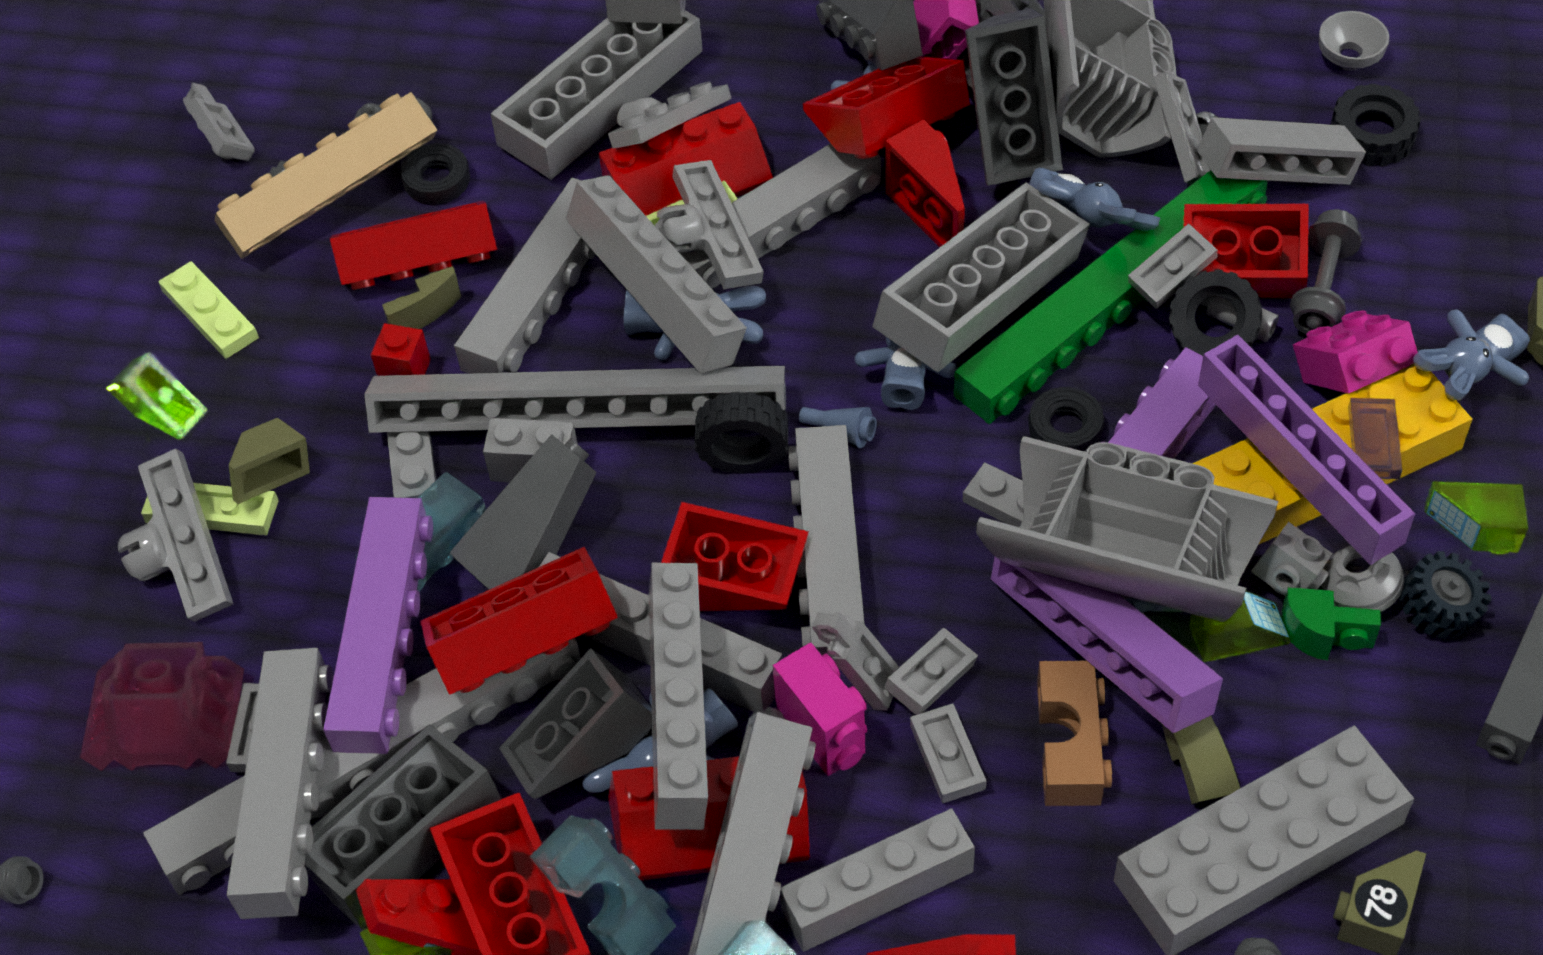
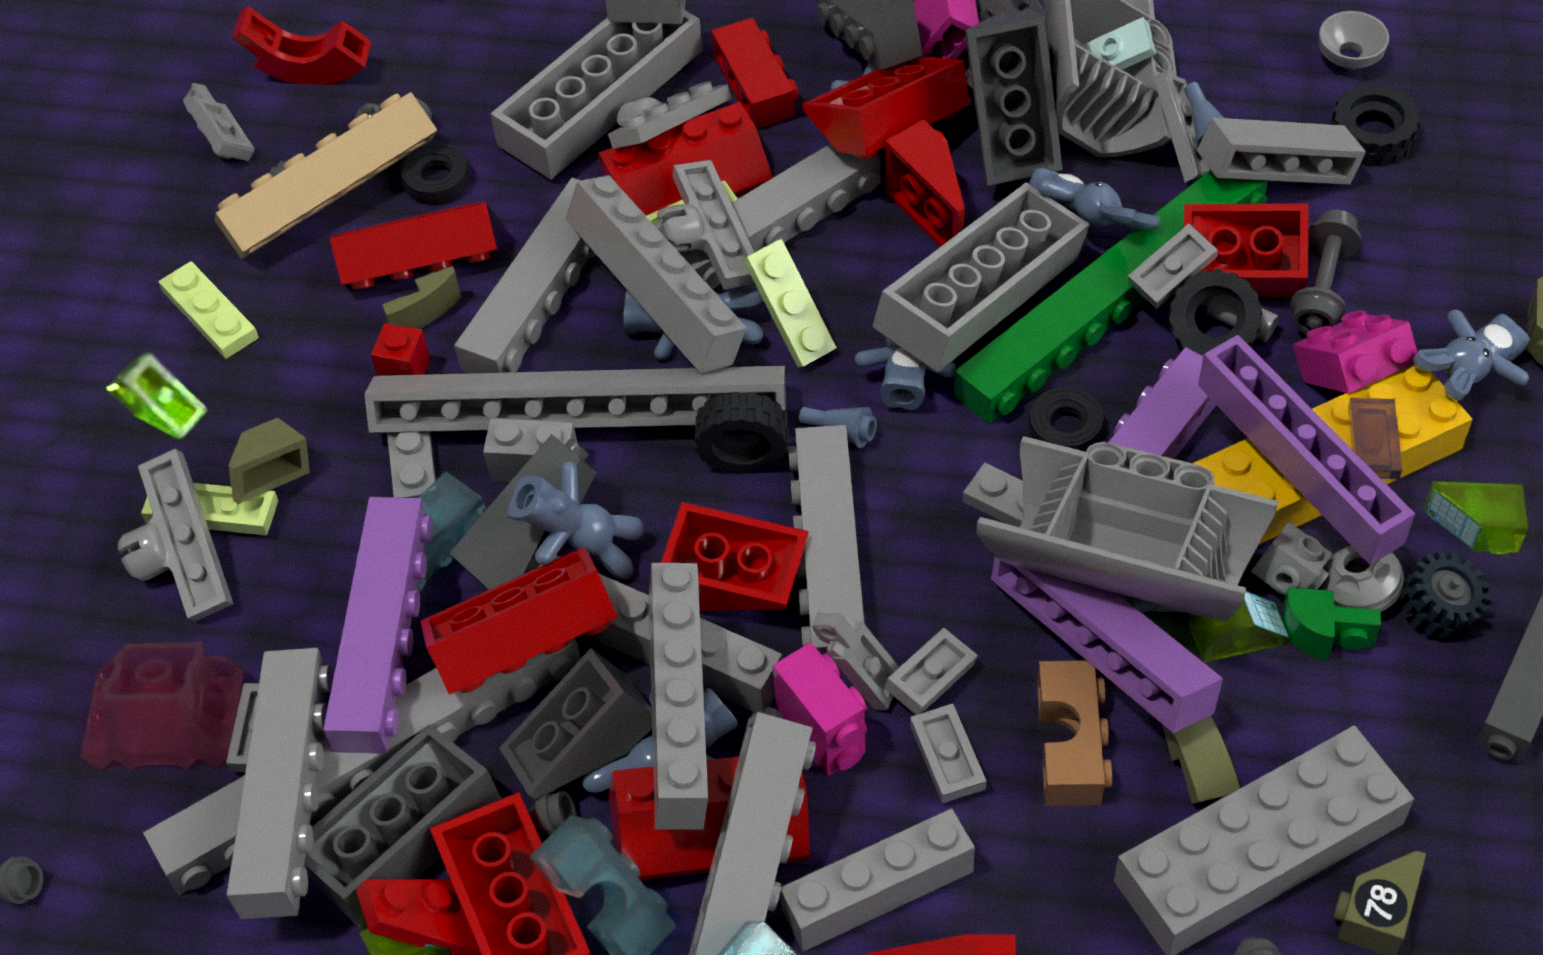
none -> red arch [231,6,372,85]
none -> sand blue animal [508,461,645,580]
none -> dark grey plate [529,790,577,837]
none -> red brick [711,18,799,129]
none -> yellowish green plate [742,239,837,368]
none -> light aqua plate [1081,17,1156,70]
none -> sand blue cone [1184,82,1224,147]

